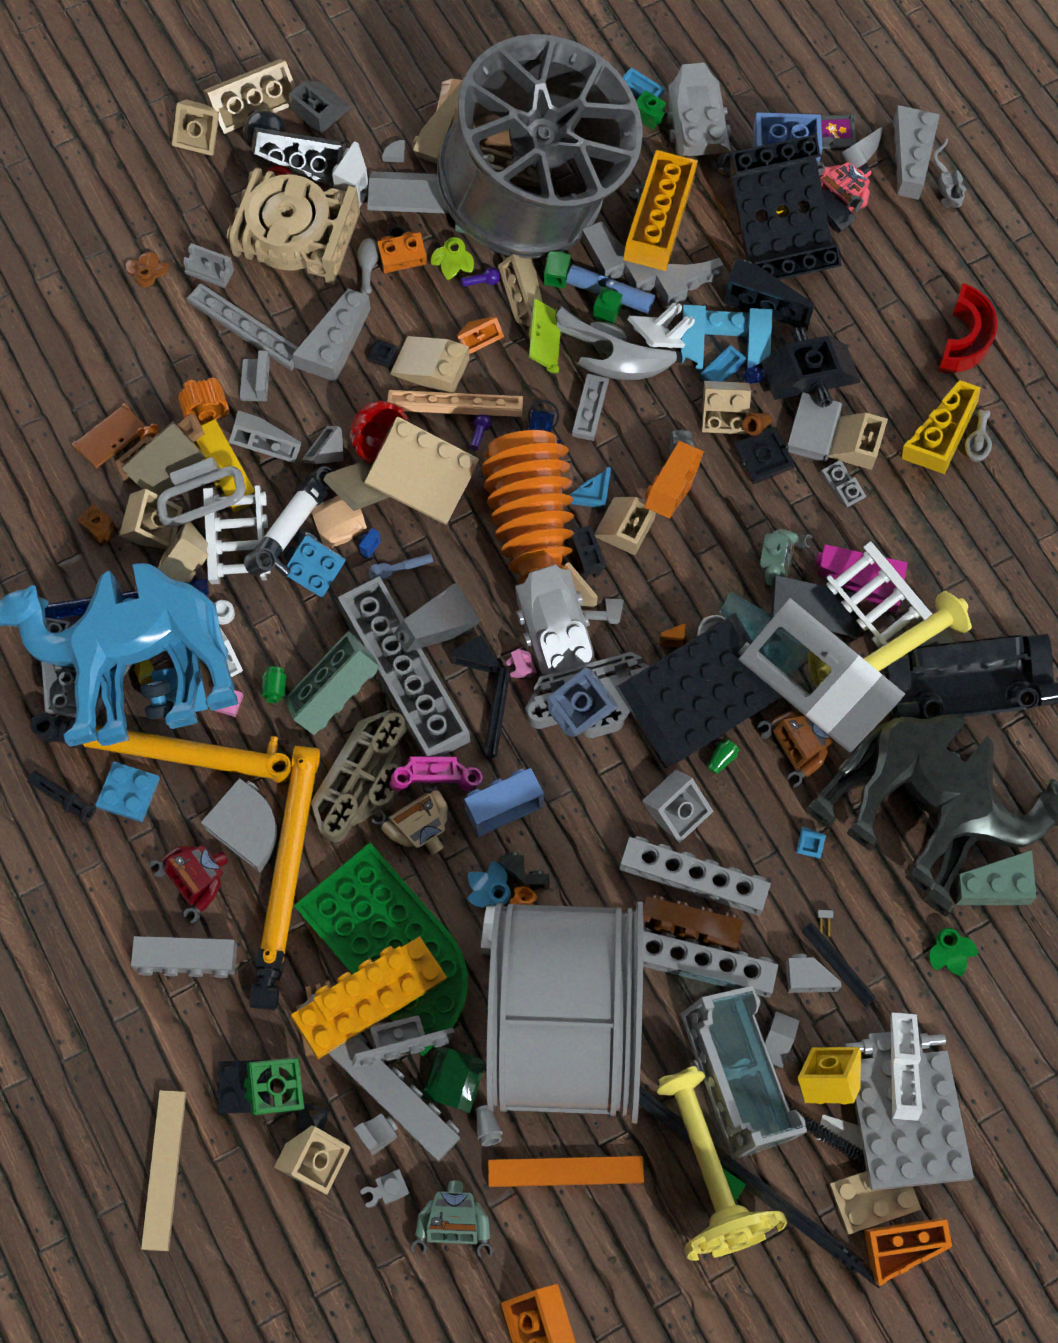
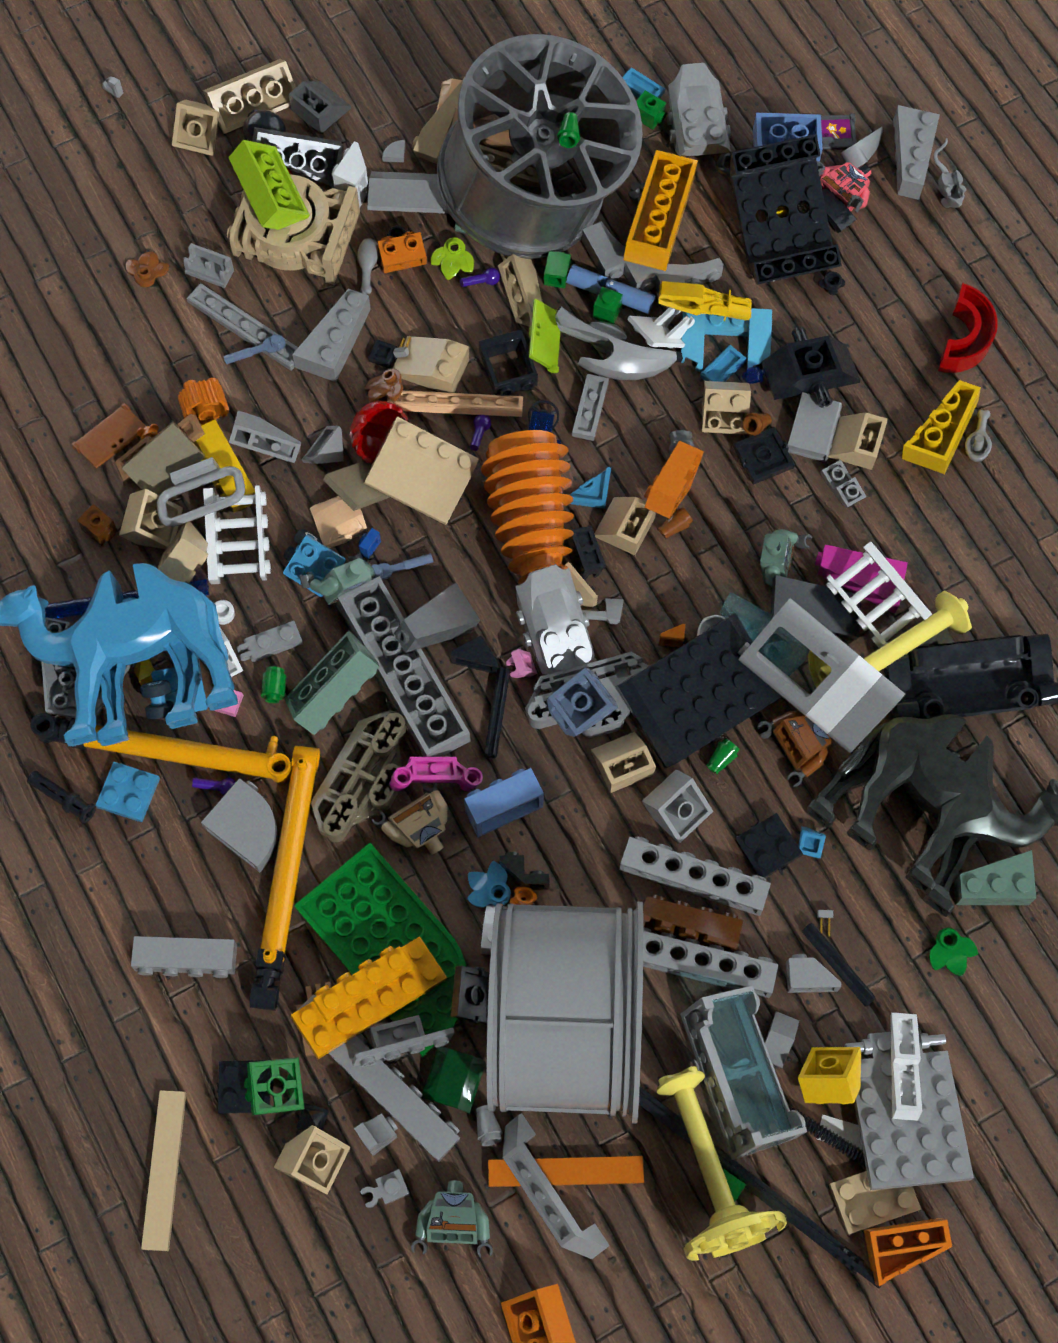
dark red torso [149,846,228,924] -> none
light grey panel [240,351,270,401] -> none
piece [244,466,334,577] -> none
orange slope [456,316,504,354] -> none
black slope [724,259,815,330] -> none
none -> light grey tile [102,76,123,98]
none -> dark purple bar [192,778,236,796]
none -> sand blue piece [224,334,286,364]
none -> lime slope [228,140,310,230]
none -> light grey hinge [236,621,303,662]
none -> sand green torso [299,552,375,605]
none -> dark orange plate [364,369,403,403]
none -> light grey piece [393,337,411,358]
none -> black plate [451,965,490,1025]
none -> black window [479,330,538,396]
none -> light grey slope [503,1113,610,1259]
none -> green cone [557,112,580,148]
none -> tan slope [591,732,656,793]
none -> yellow arm [658,281,752,321]
none -> dark orange cone [658,507,693,539]
none -> black plate [735,813,803,878]
none -> black plate [819,271,845,295]

